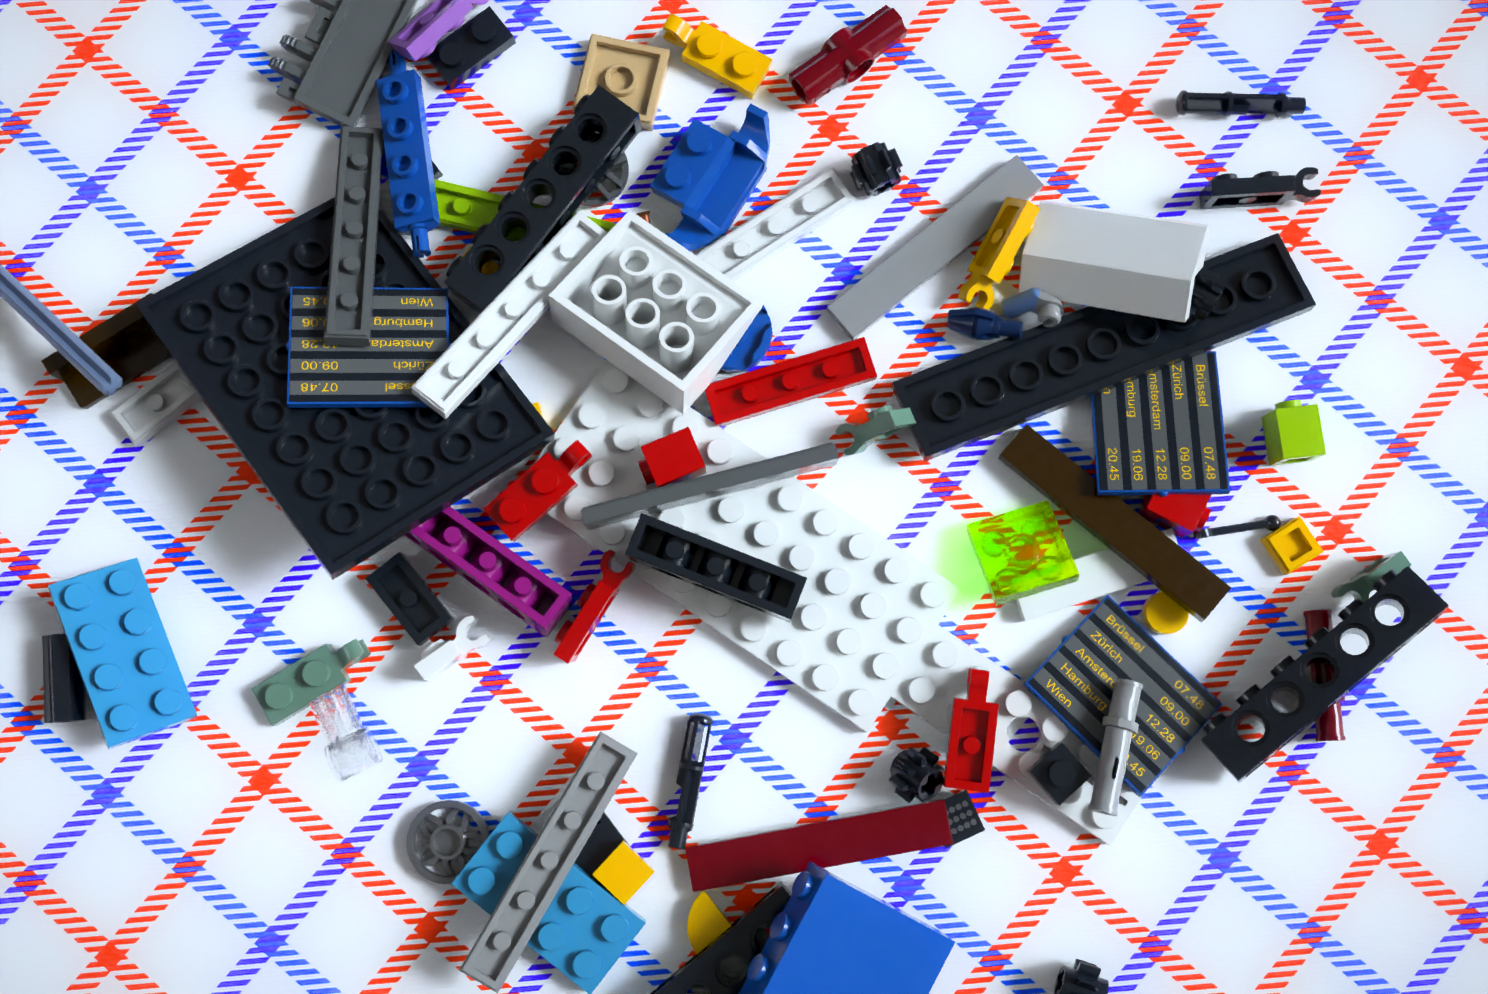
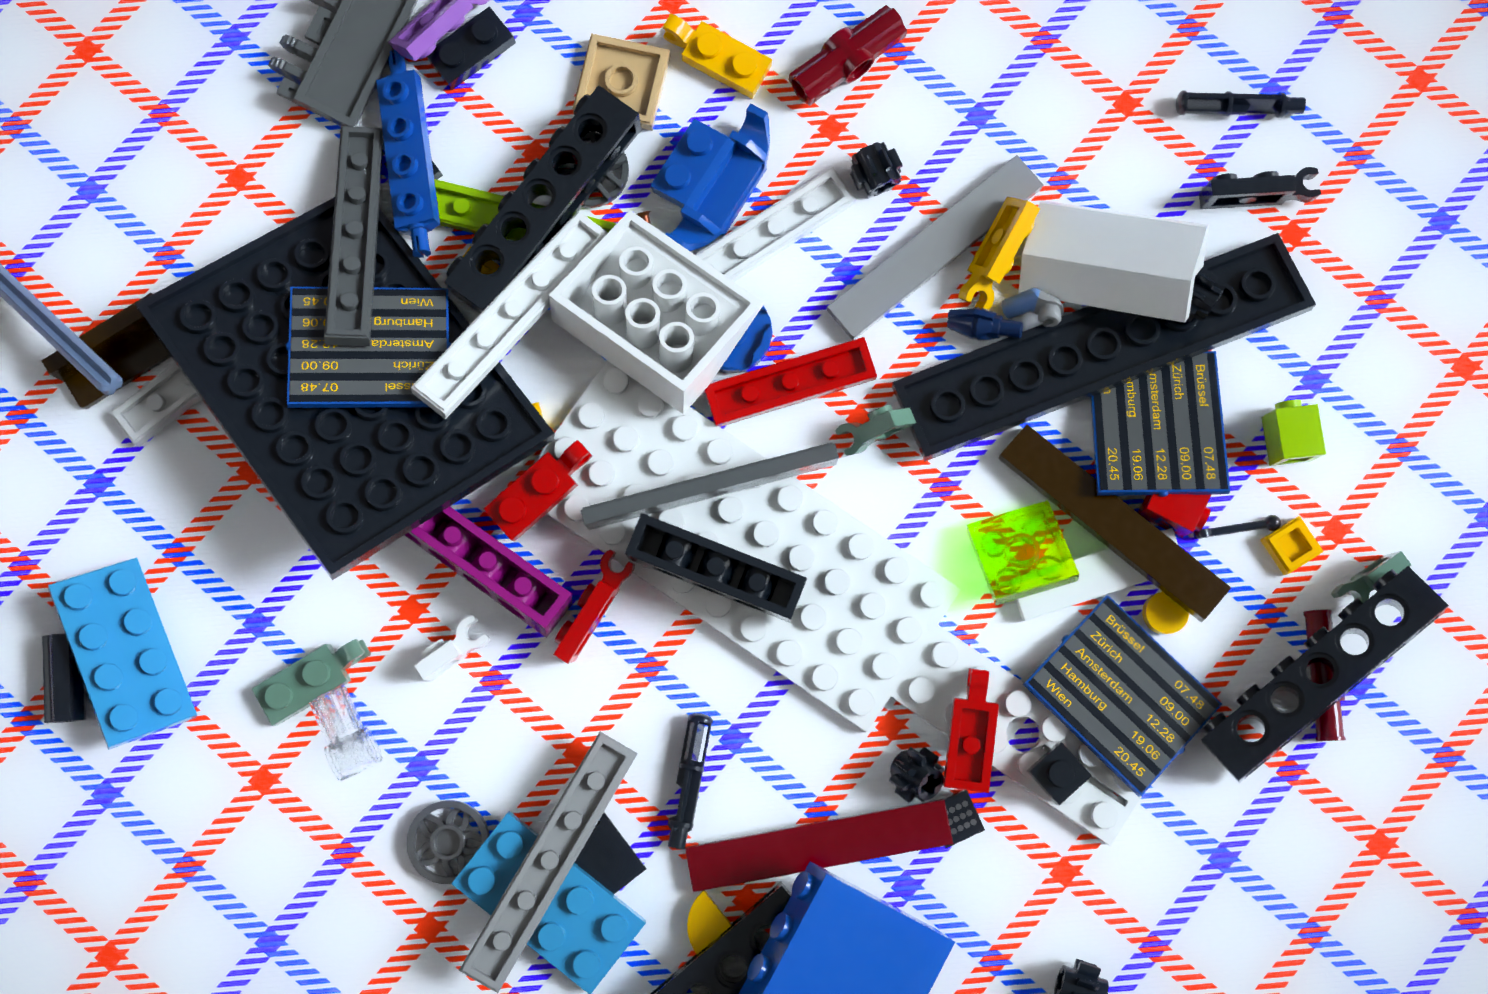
black plate [365,552,454,646] -> none
yellow tile [592,840,655,905] -> none
red brick [637,427,707,488] -> none
light grey pin [1088,678,1143,816] -> none

